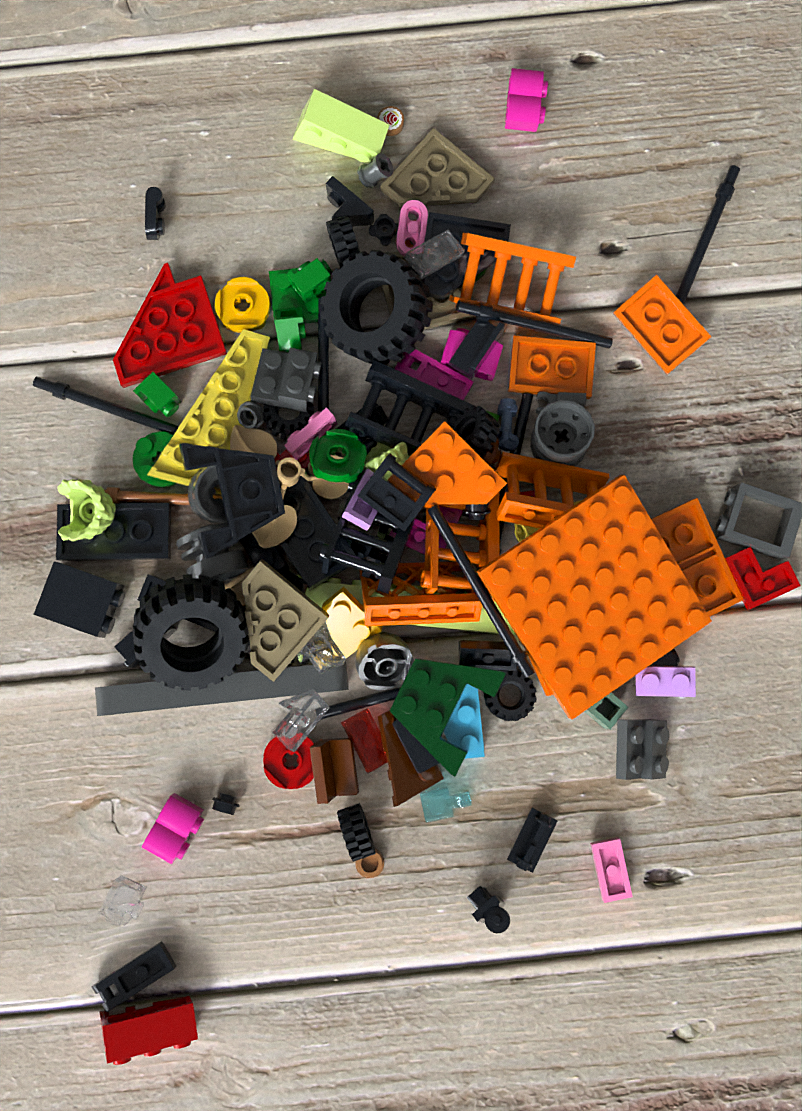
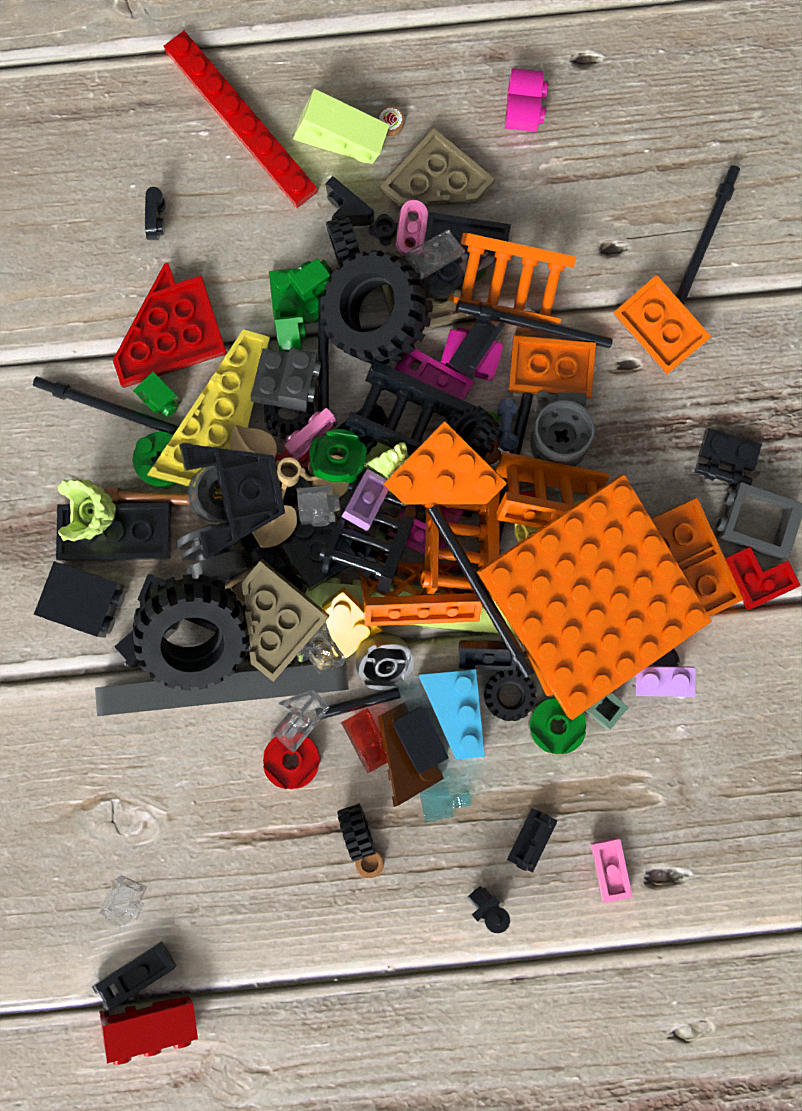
dark pink brick [142,793,205,864] -> none
black plate [212,793,240,815] -> none
yellow plate [215,277,271,333] -> none
dark grey plate [237,401,265,428] -> none
reddish brown panel [310,738,359,804] -> none
dark grey bush [357,153,394,188] -> none
black plate [358,453,437,531] -> none
dark green wing [390,659,507,777] -> none
black plate [463,502,491,520] -> none
dark grey plate [616,719,670,780] -> none
none -> red plate [163,30,318,208]
none -> clear brick [297,485,340,527]
none -> green plate [528,697,586,754]
none -> black plate [695,428,762,487]

